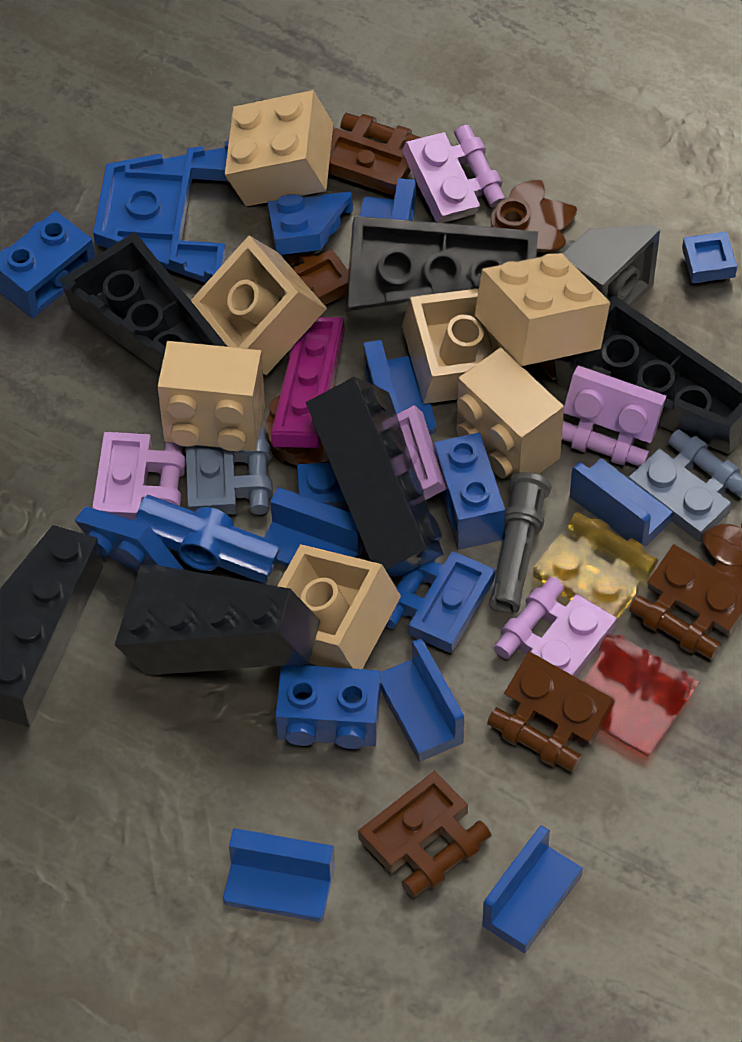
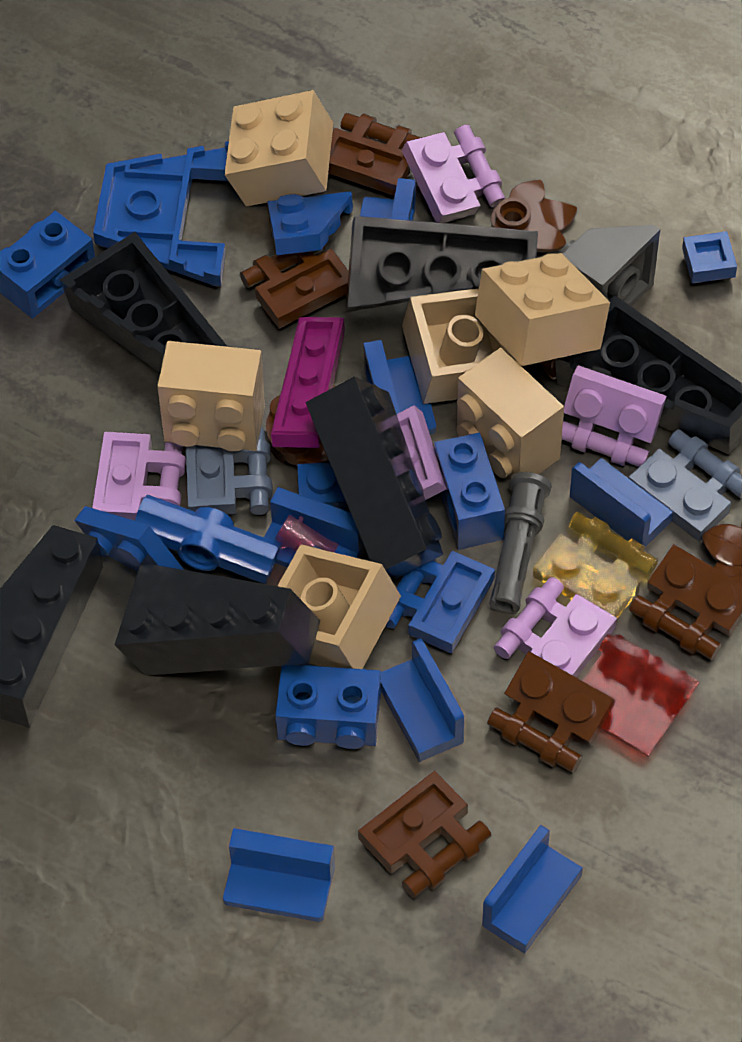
tan brick [191,236,327,375] -> none
none -> clear pink pin [274,515,339,552]

